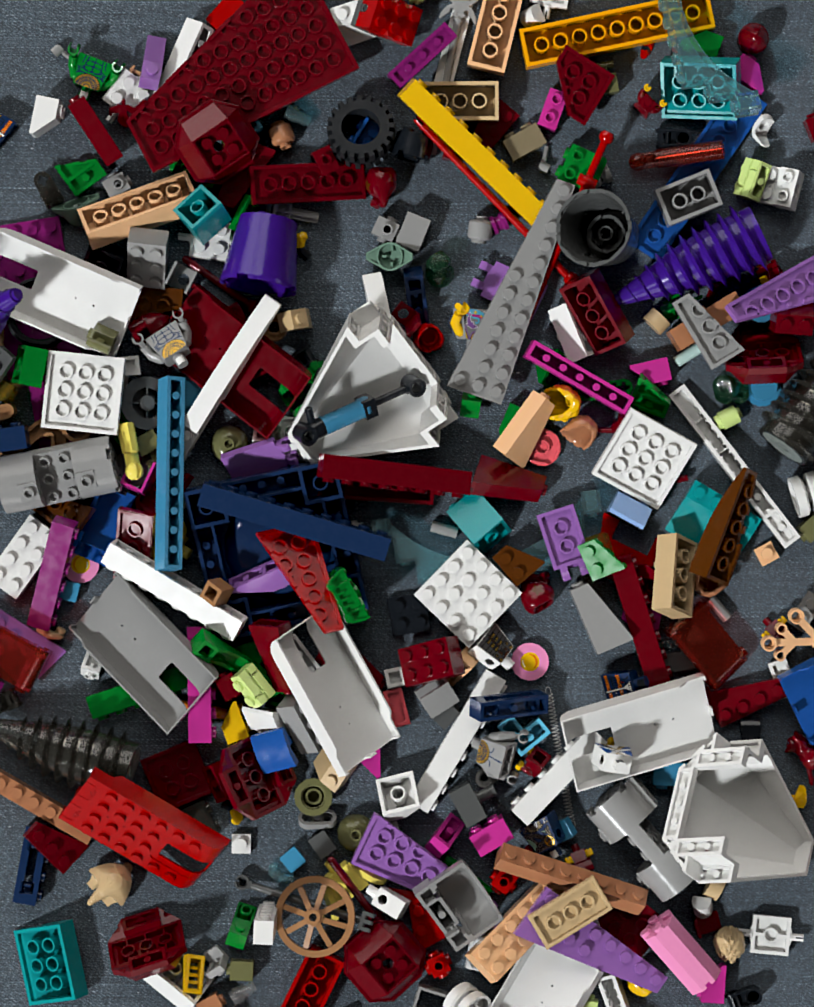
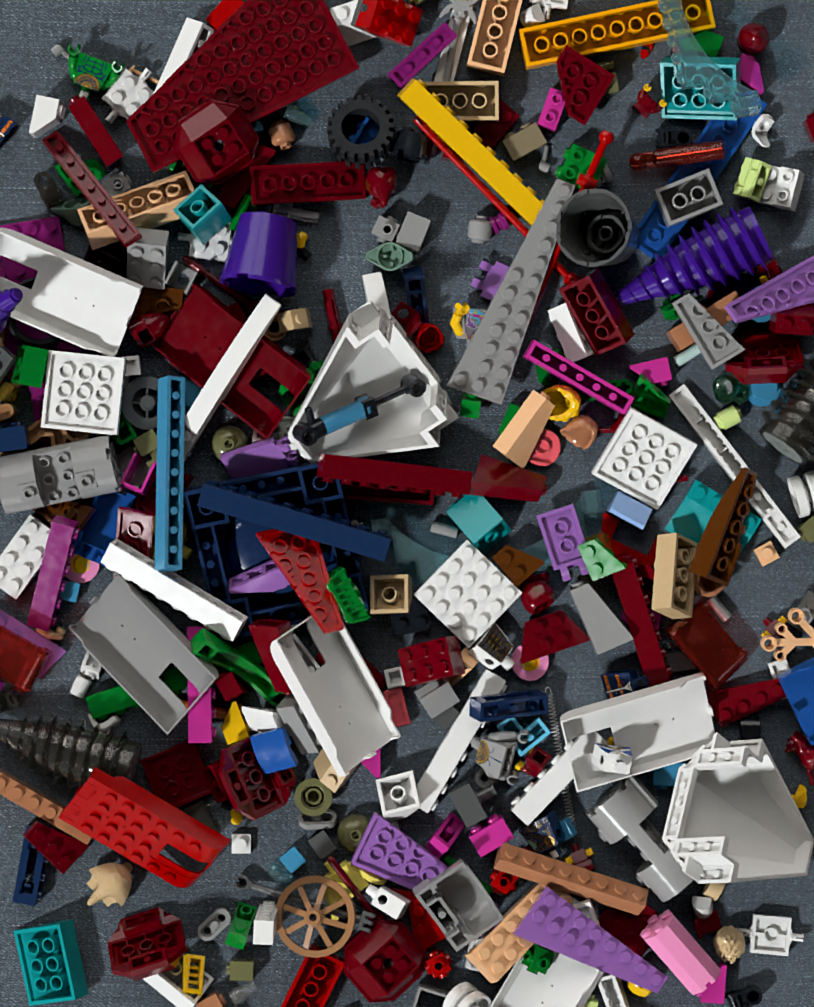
olive brick [86,323,119,355] -> none
dark red piece [109,99,147,127] -> none
light yellow piece [118,422,144,481] -> none
light grey torso [132,307,192,369] -> none
medium lavender slope [138,35,166,91] -> none
medium nougat brick [200,578,234,607] -> none
light grey bracket [203,945,229,979] -> none
yellowish green brick [230,662,276,709] -> none
dark red bracket [310,145,340,176] -> none
clear green hair [425,250,454,288] -> none
tan tile [527,875,613,950] -> none
tan piece [643,308,670,335] -> none
none -> dark red tile [42,130,142,248]
none -> white brick [70,674,92,699]
none -> white hair [88,714,121,732]
none -> light grey plate [198,908,231,941]
none -> dark red pin [322,288,343,344]
none -> tan slope [370,574,412,614]
none -> dark red wing [519,610,590,665]
none -> green brick [521,943,555,975]

